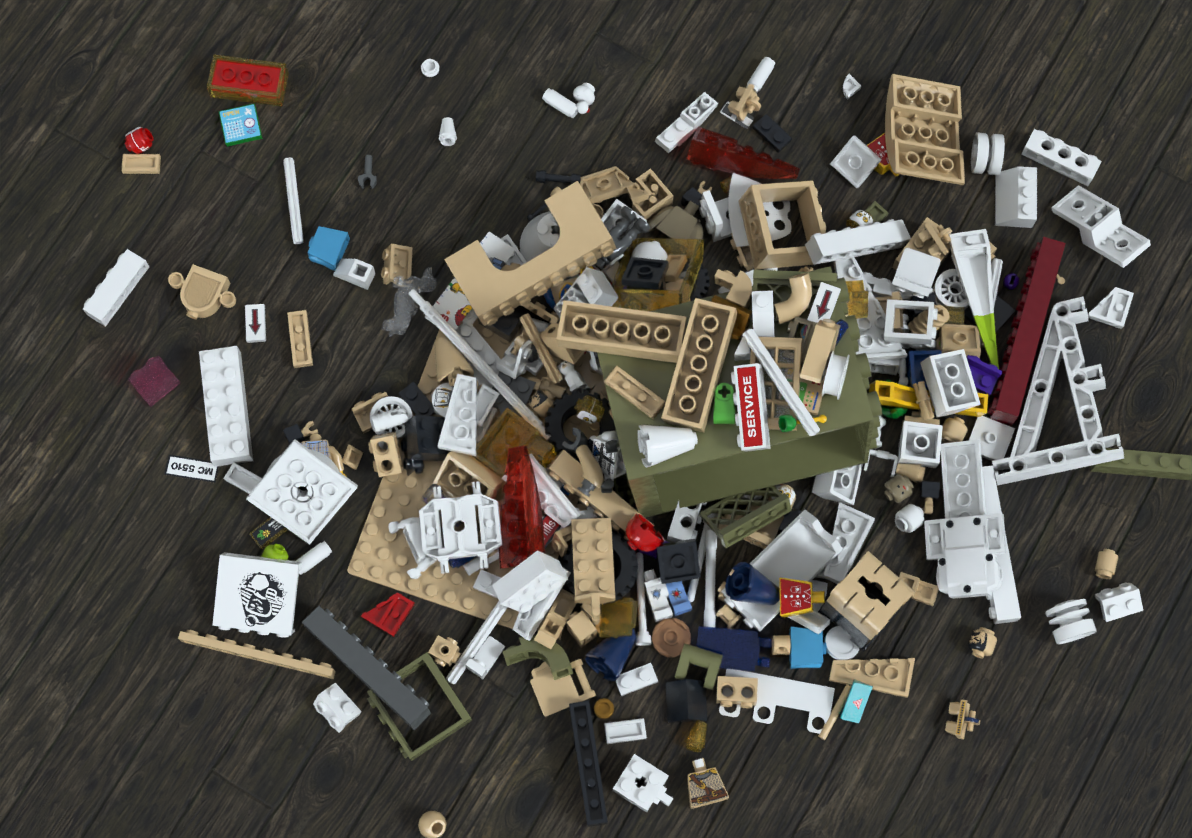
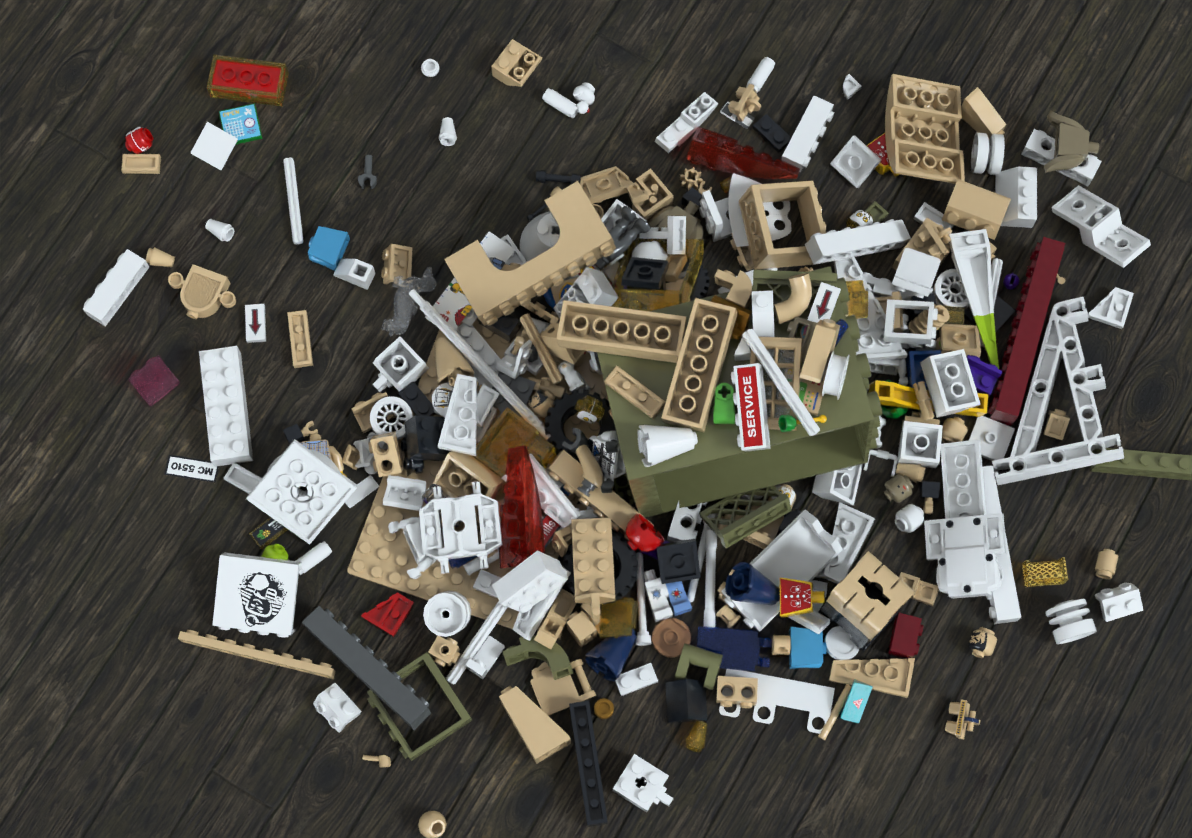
white hinge [371,407,409,433] -> none
white tile [604,718,647,744] -> none
torso [687,758,729,809] -> none
none -> tan cone [146,247,175,267]
none -> white piece [191,122,238,170]
none -> white cone [205,219,234,242]
none -> white sticker [345,475,379,508]
none -> white piece [354,432,377,474]
none -> tan hand [362,755,391,768]
none -> white hinge [373,337,429,392]
none -> white bracket [383,475,426,511]
none -> white wheel [423,591,471,637]
none -> tan slope [491,39,542,87]
none -> tan slope [499,686,571,764]
none -> white bracket [639,216,686,254]
none -> tan gear [680,167,703,191]
none -> white brick [781,96,835,172]
none -> dark red brick [887,613,924,659]
none -> white tile [913,202,954,229]
none -> tan slope [942,179,1011,240]
none -> tan slope [961,87,1006,139]
none -> clear yellow panel [1022,557,1068,587]
none -> tan bracket [1043,409,1070,440]
none -> dark tan torso [1044,110,1099,173]

